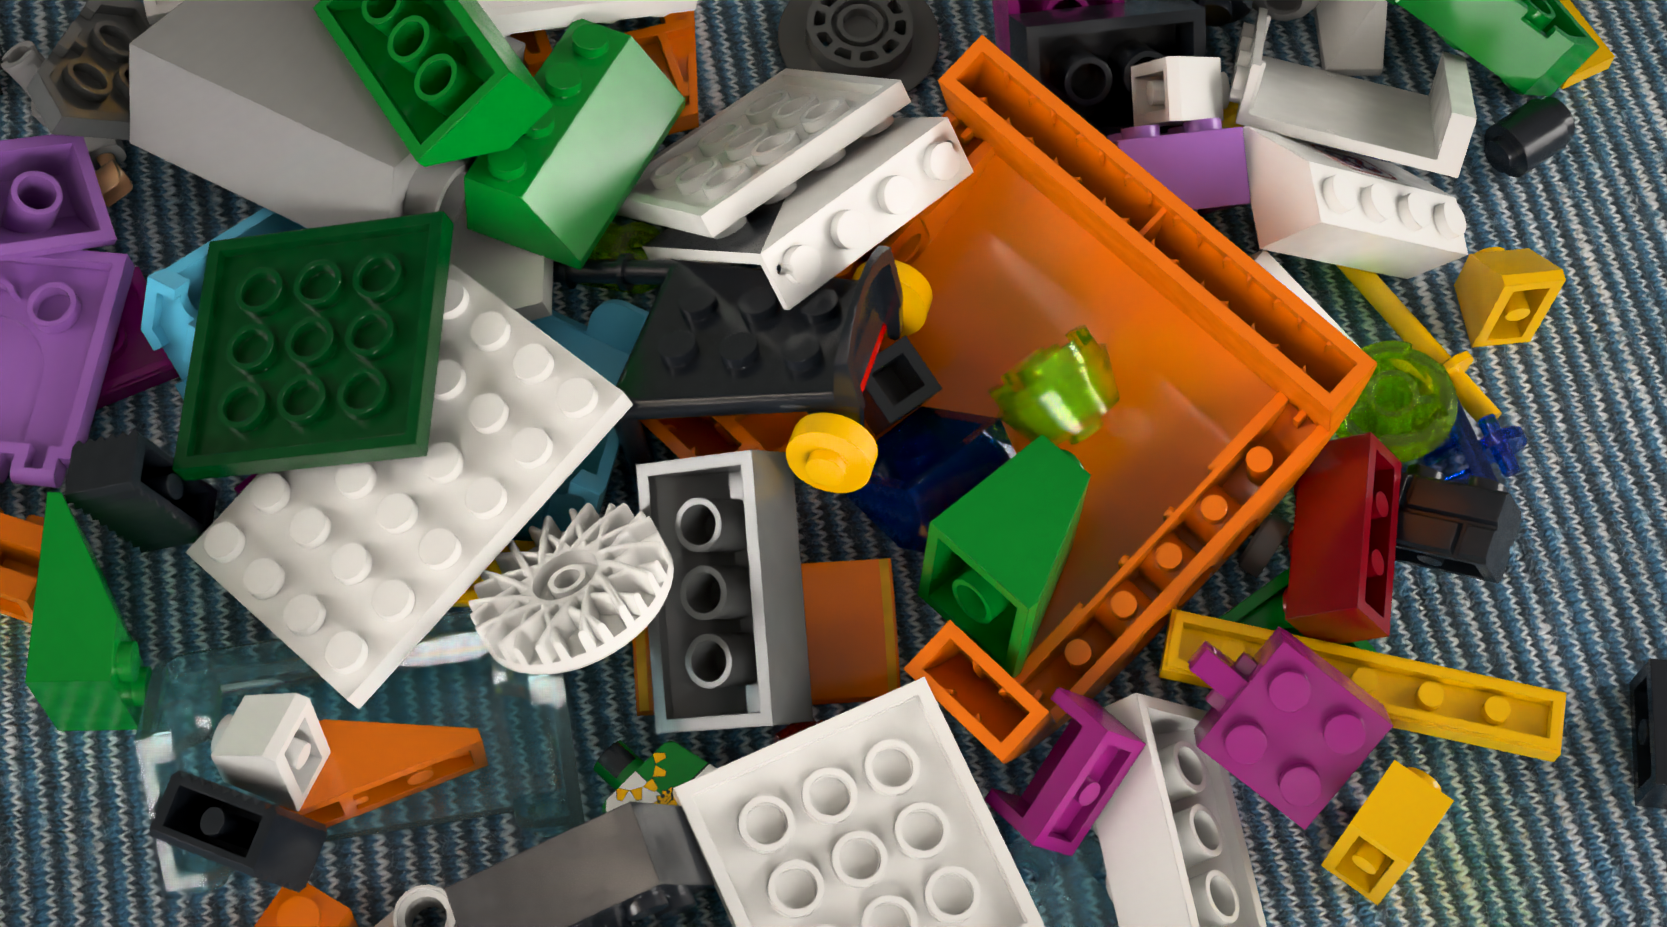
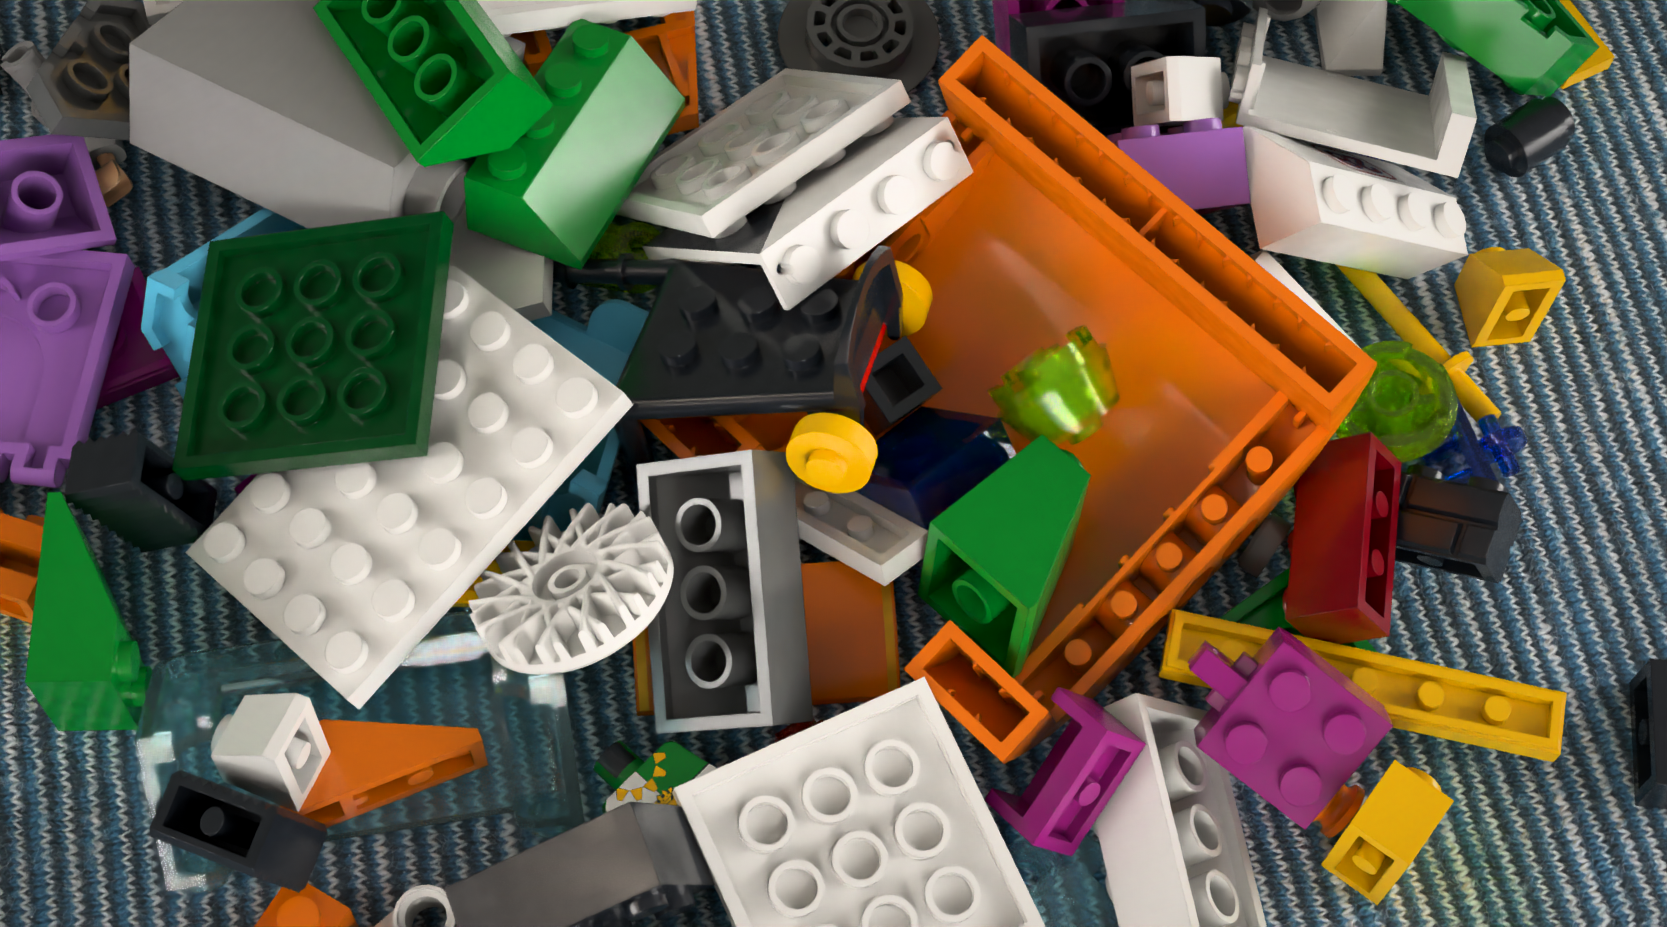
none -> white plate [794,473,928,586]
none -> orange bush [1313,784,1365,839]

